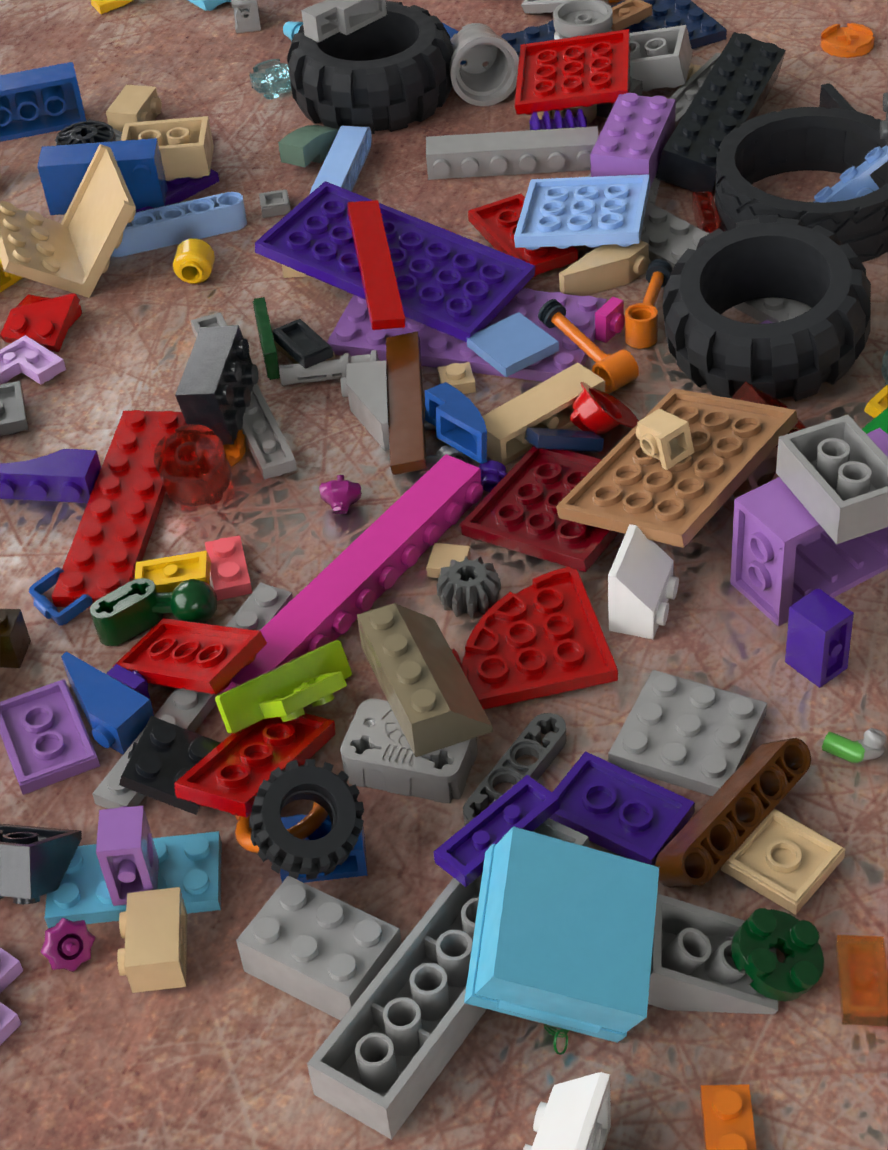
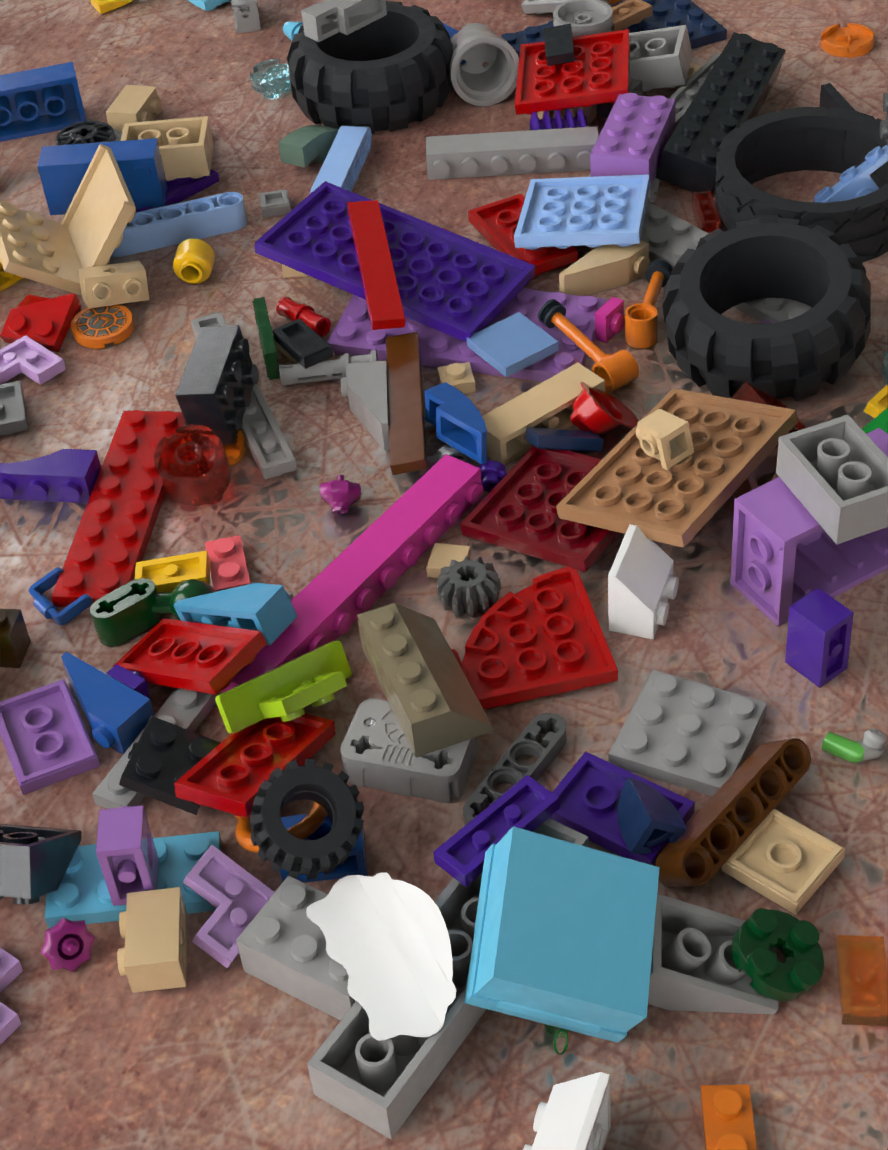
none -> orange tile [71,304,134,349]
none -> tan brick [78,260,149,309]
none -> dark azure slope [173,583,297,645]
none -> lavender plate [183,845,274,968]
none -> red pin [276,297,331,337]
none -> white sticker [306,872,456,1041]
none -> black tile [544,23,575,66]
none -> dark blue brick [618,777,687,854]

